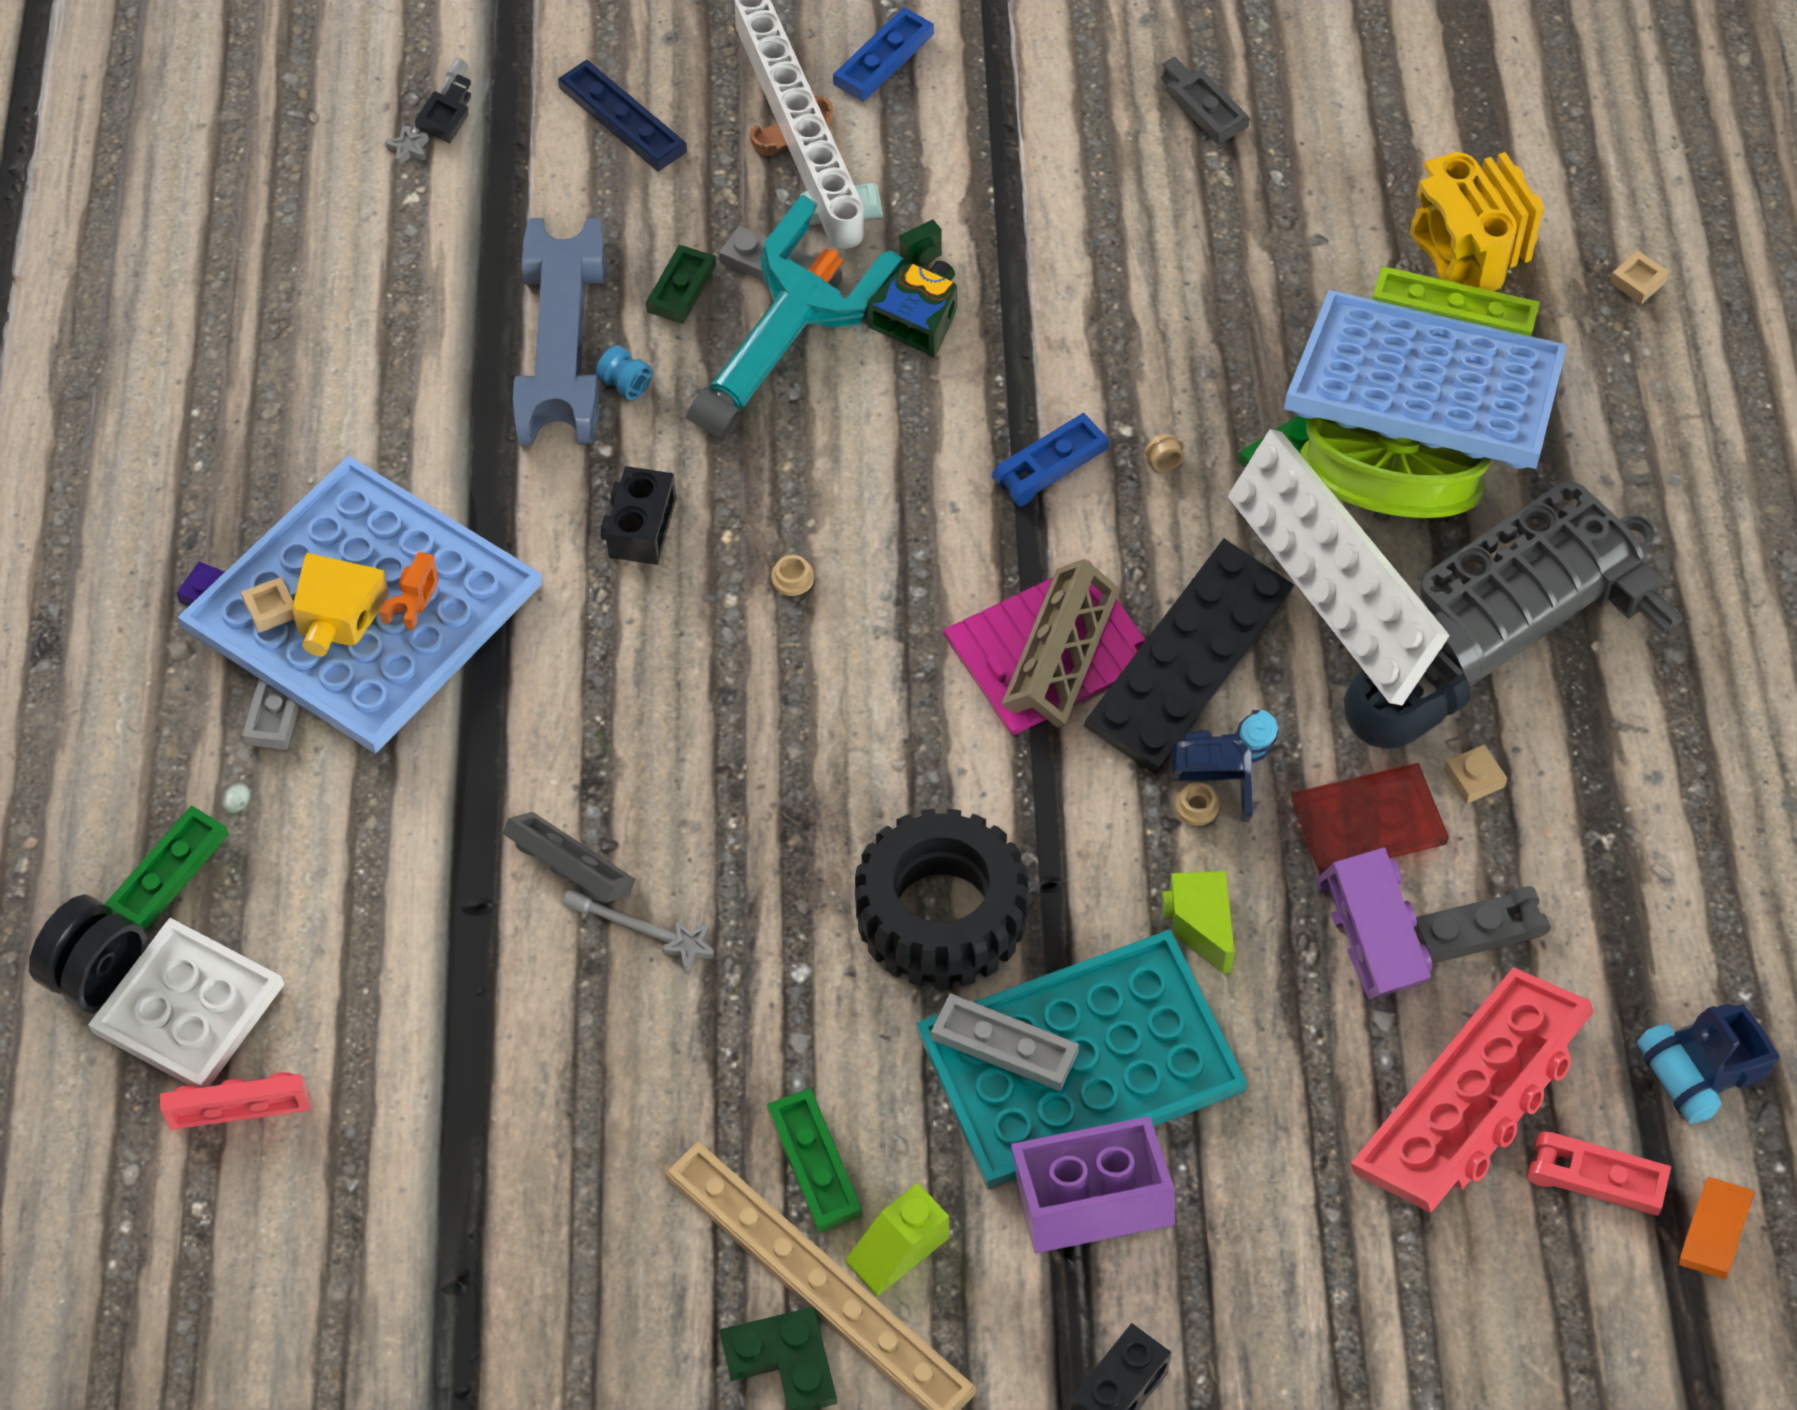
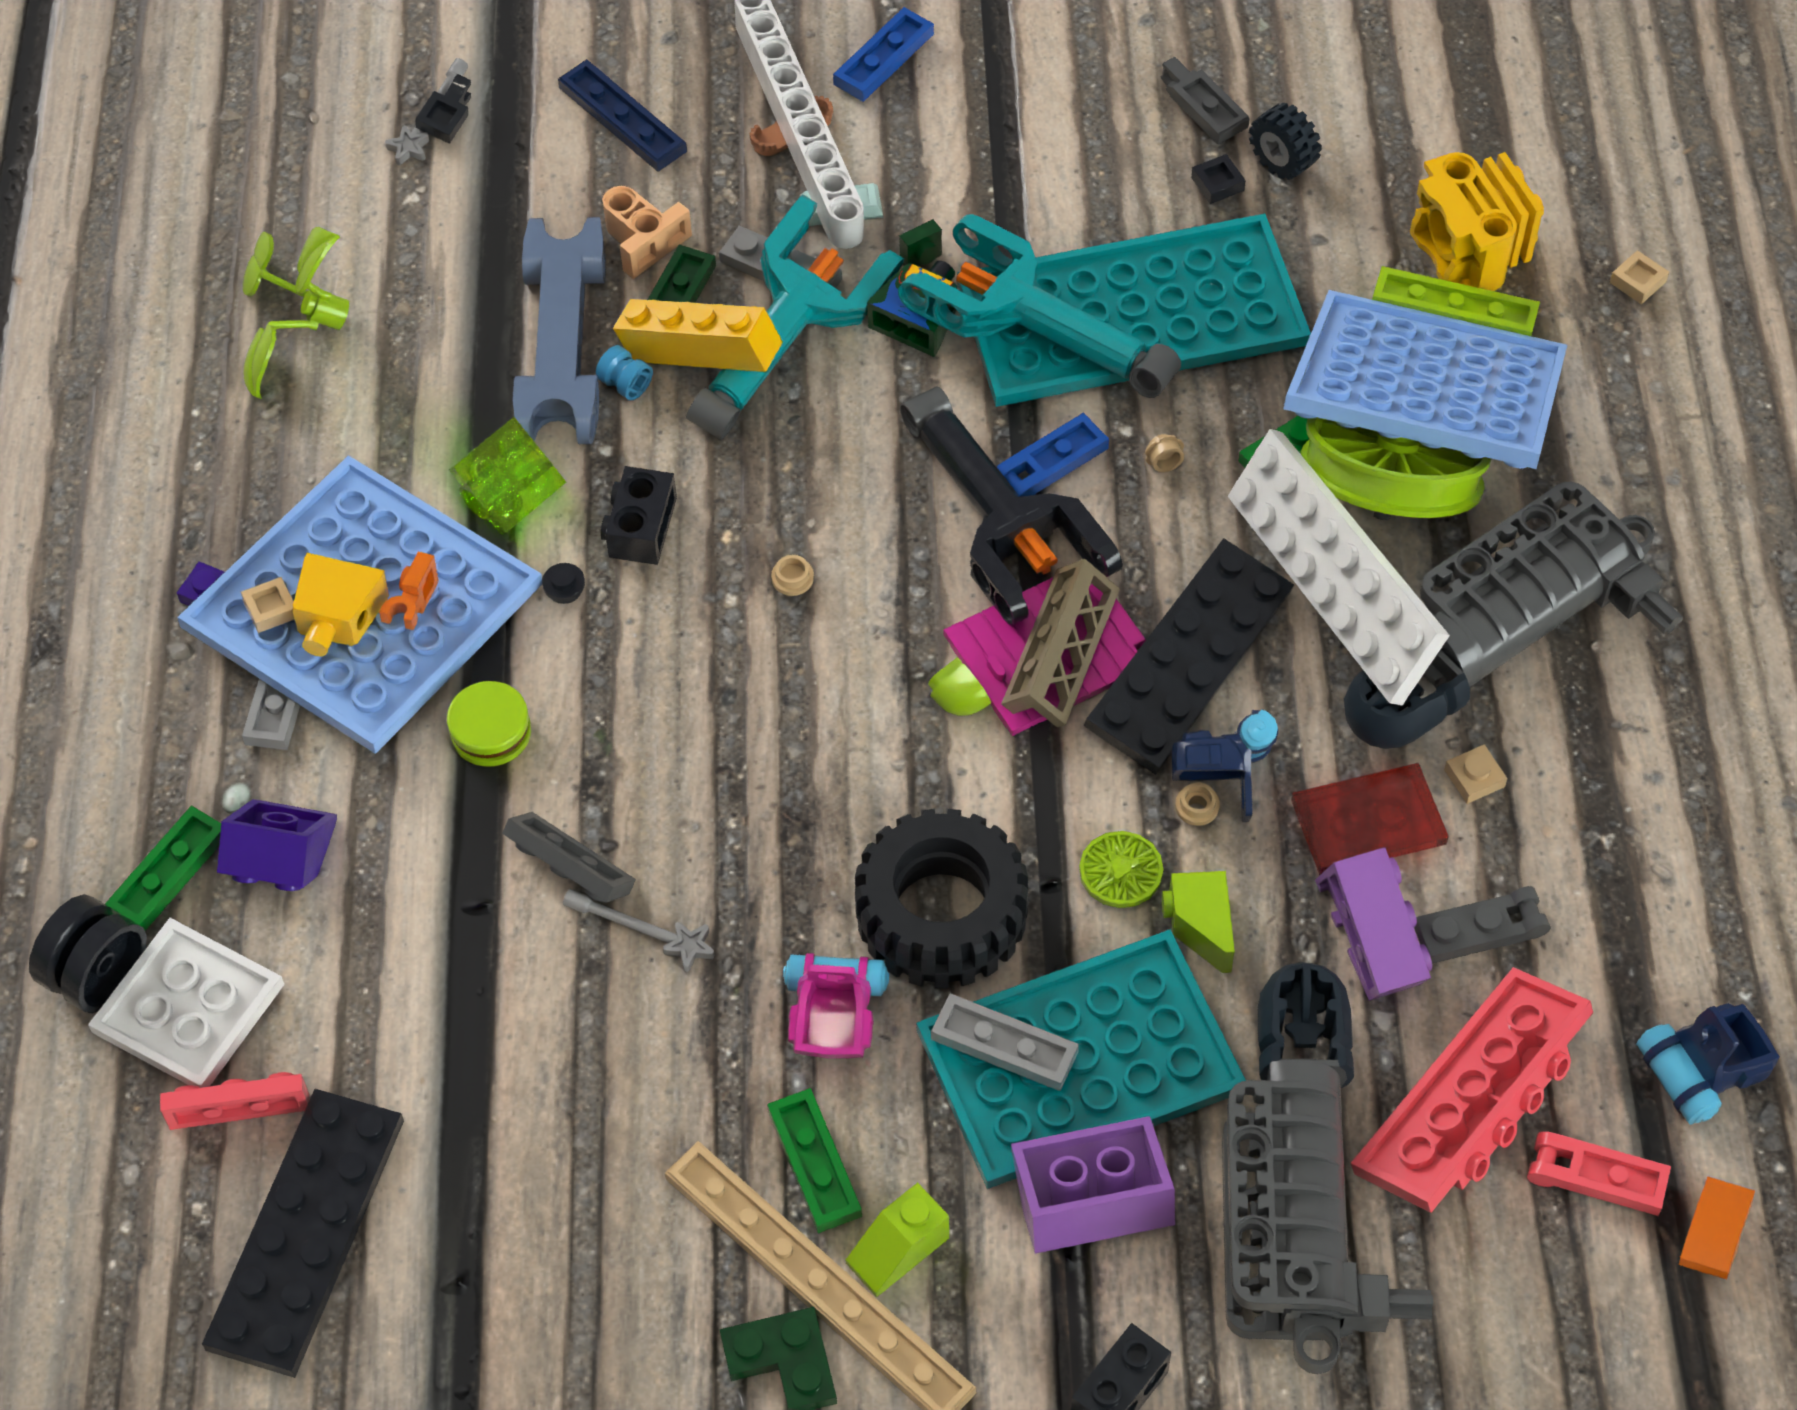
none -> black plate [202,1089,404,1378]
none -> dark purple slope [217,799,337,891]
none -> lime plant [243,227,349,399]
none -> lime head [447,681,531,767]
none -> clear neon green plate [449,417,566,535]
none -> black plate [542,563,585,604]
none -> light nougat tile [602,186,692,279]
none -> yellow brick [613,299,783,372]
none -> dark pink piece [783,953,889,1059]
none -> teal piece [898,214,1181,398]
none -> black piece [899,386,1123,625]
none -> lime piece [928,657,991,716]
none -> teal plate [957,213,1311,407]
none -> lime wheel [1079,831,1164,908]
none -> black plate [1191,154,1246,204]
none -> dark grey piece [1222,962,1433,1374]
none -> black wheel [1249,103,1322,180]

